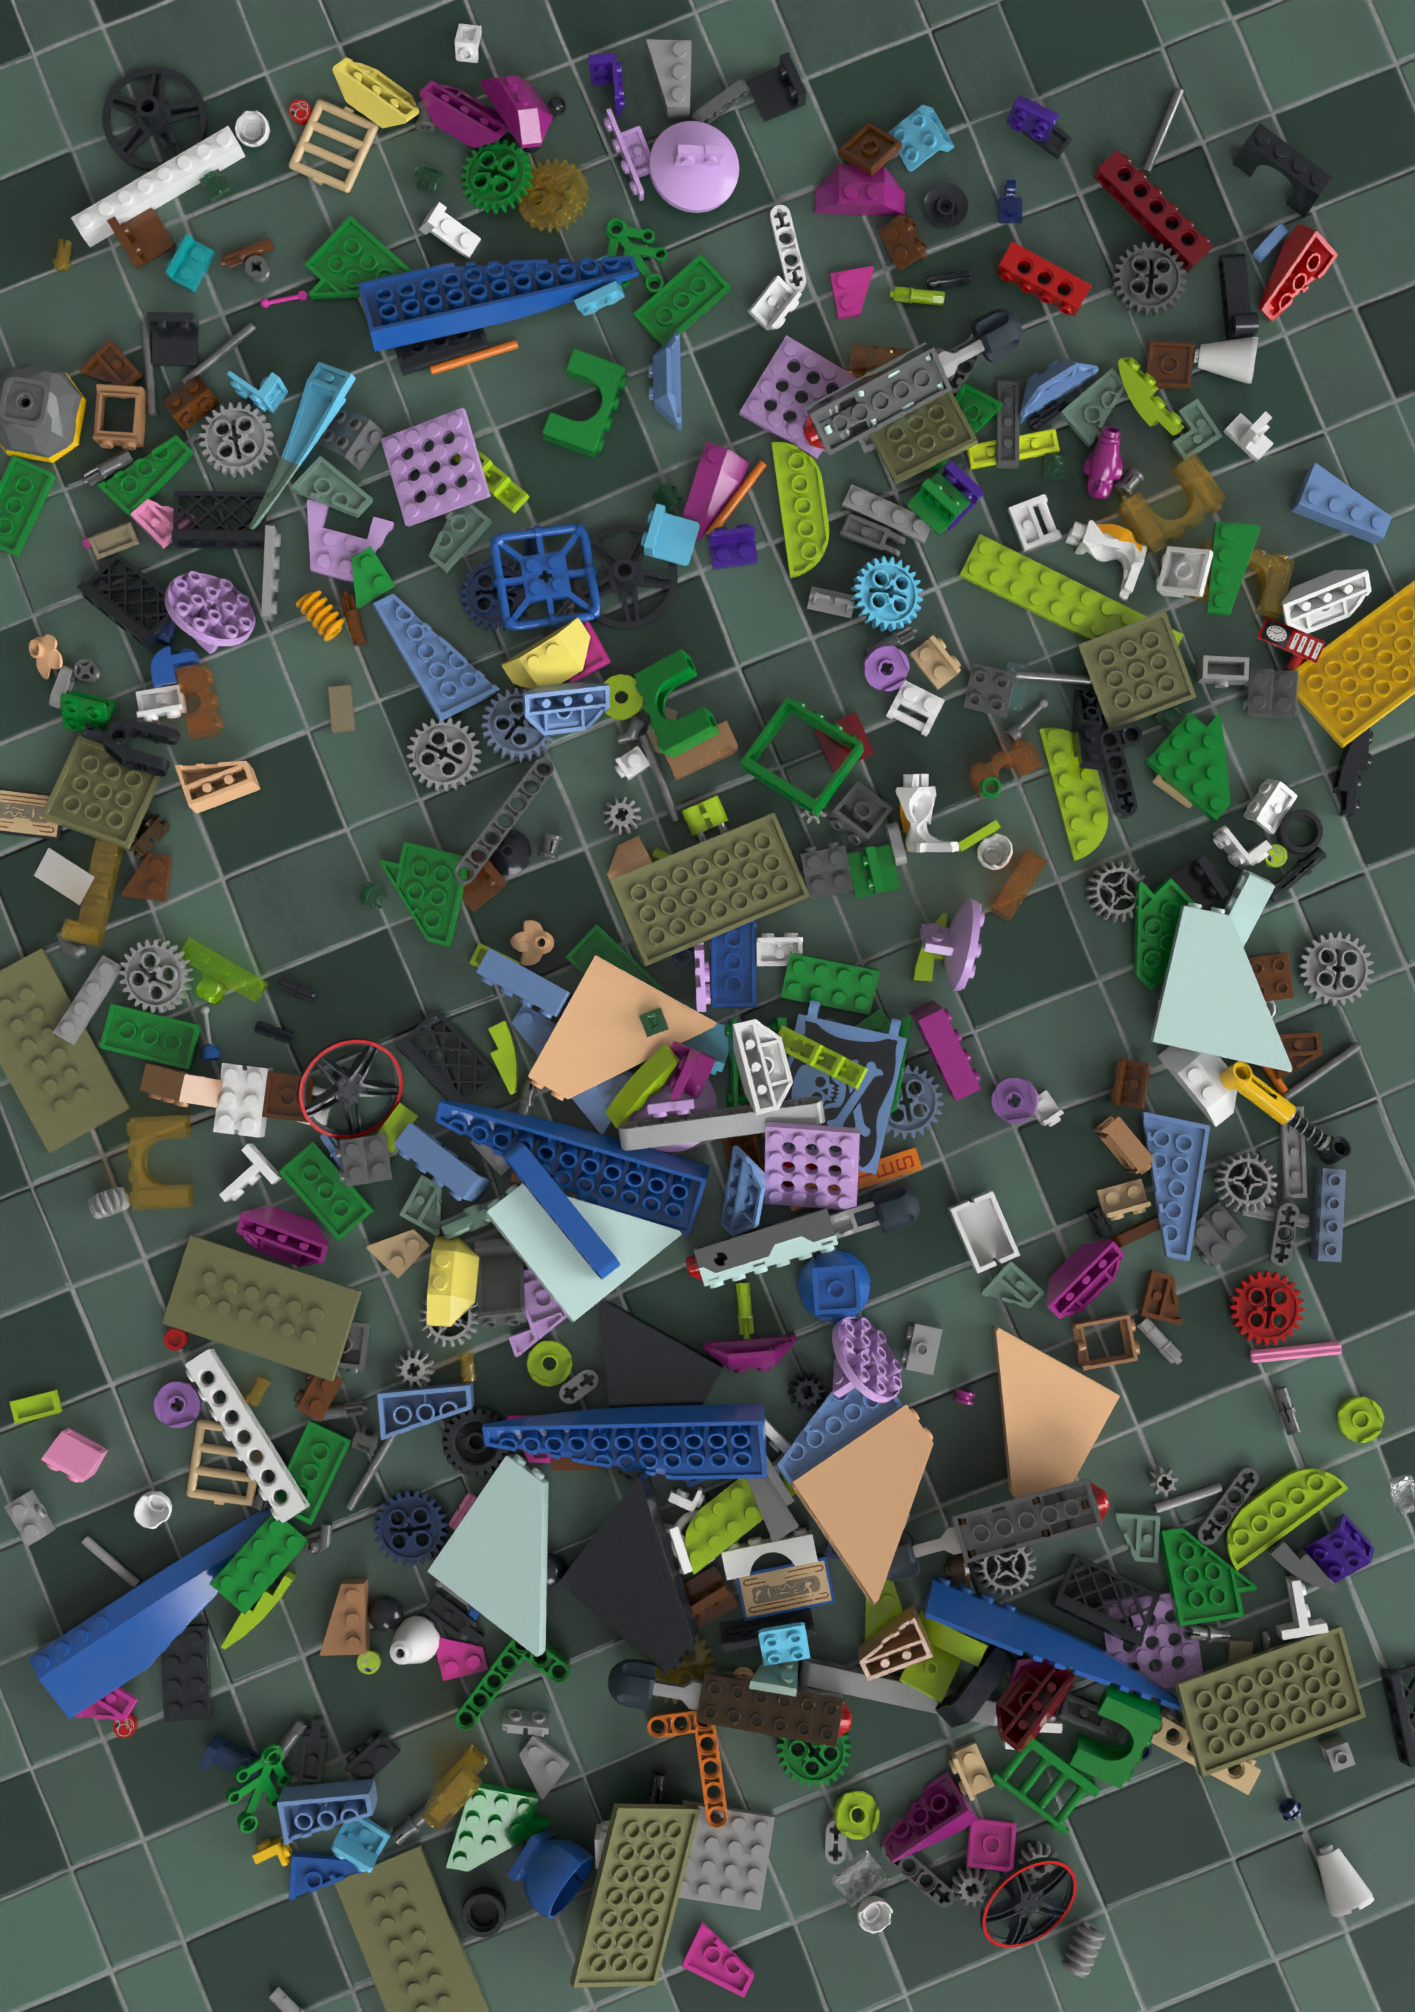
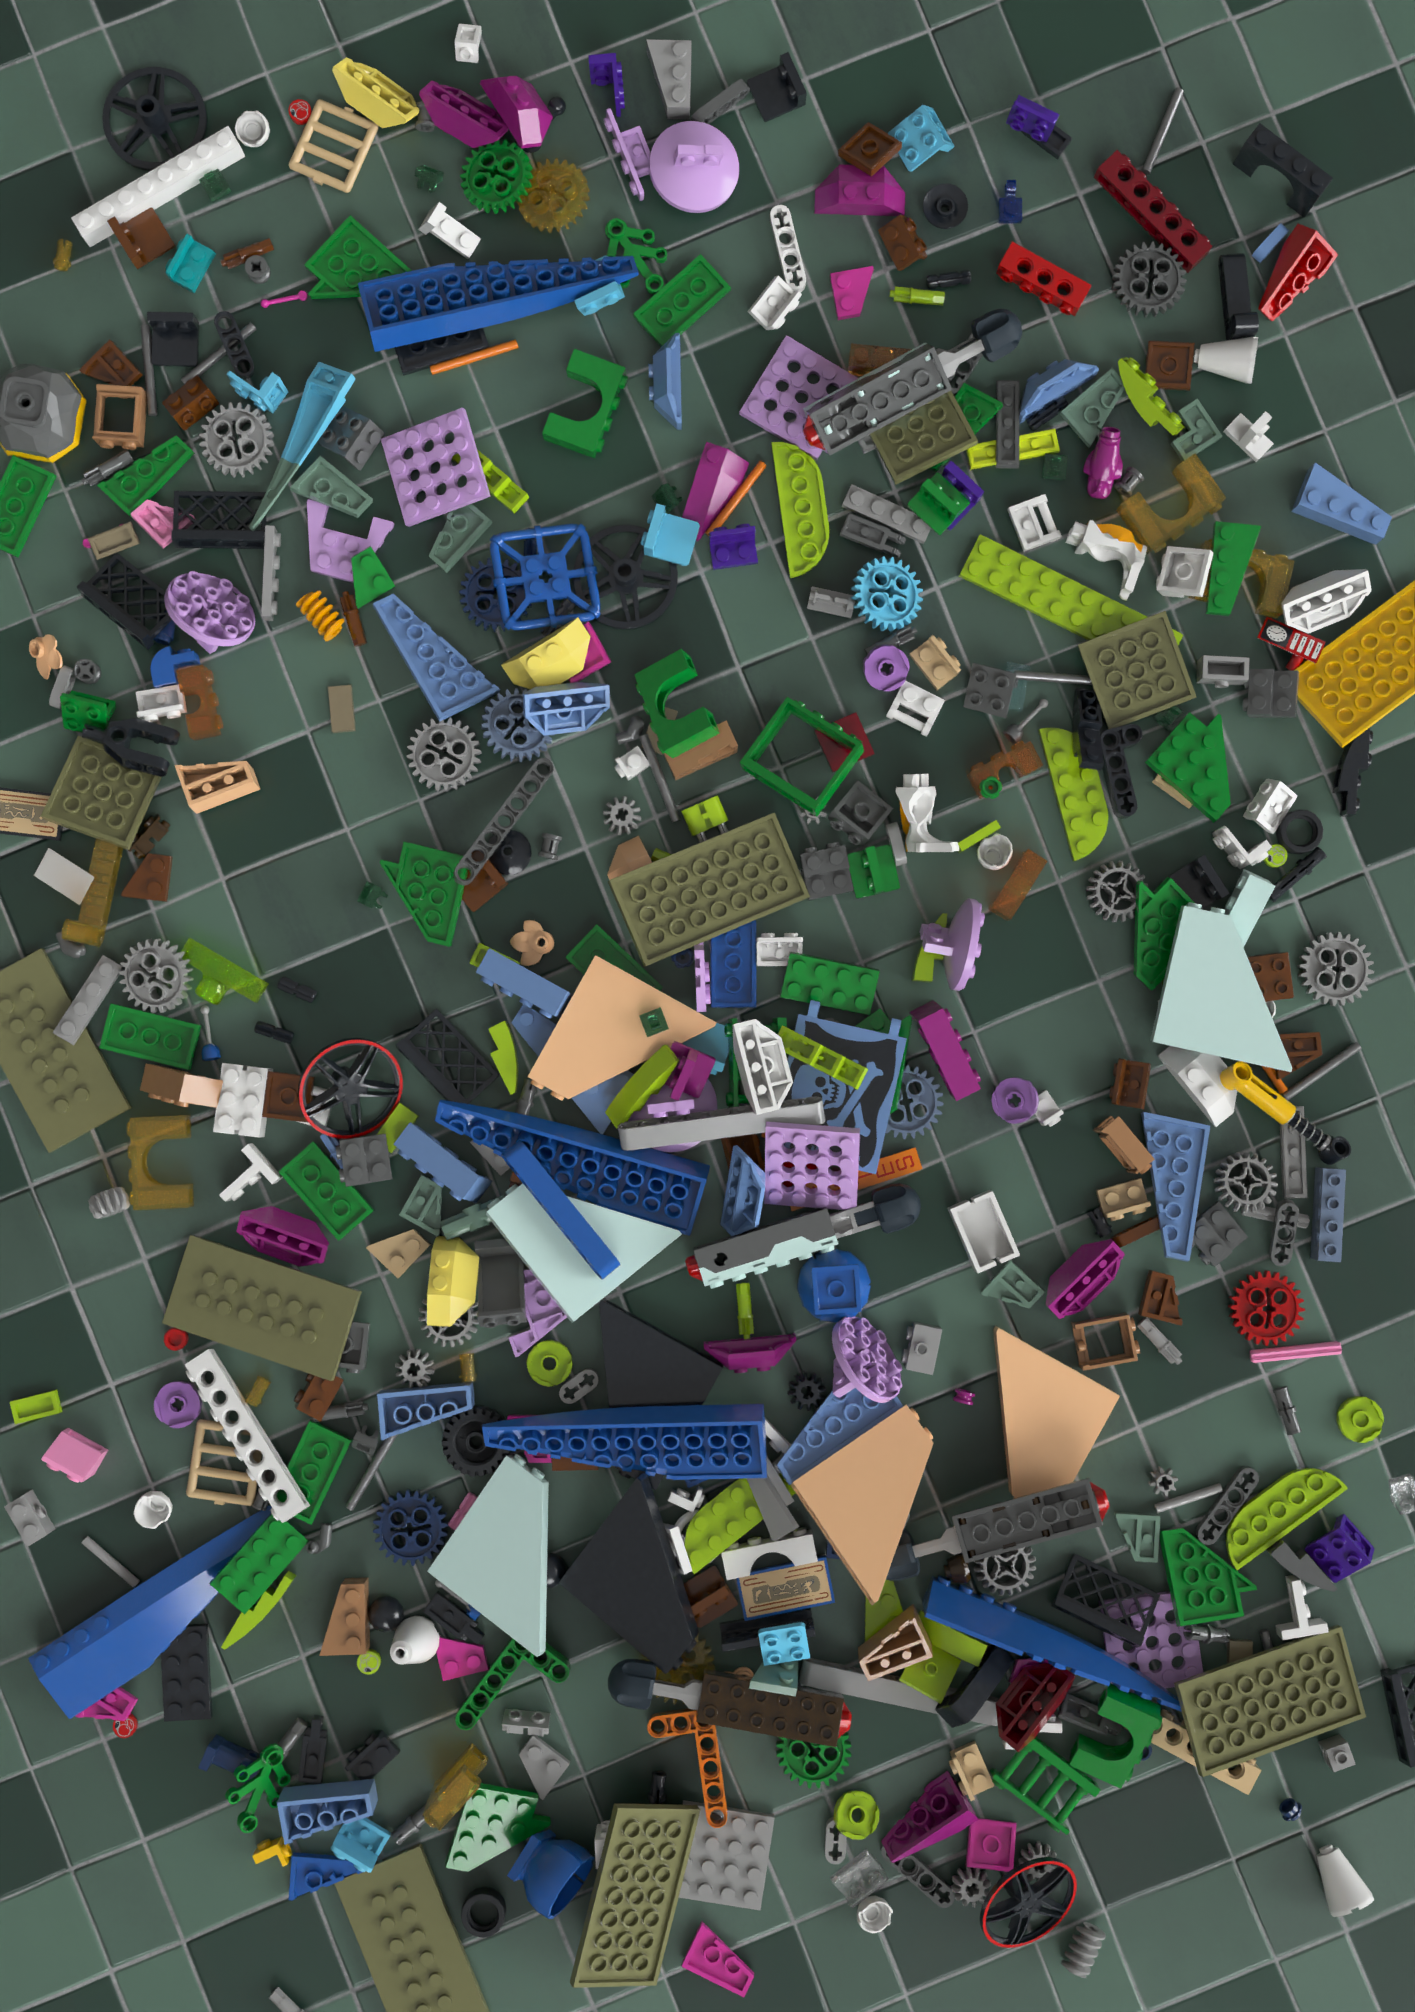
lime tile [603,674,644,721] -> none
none -> black beam [214,311,255,379]

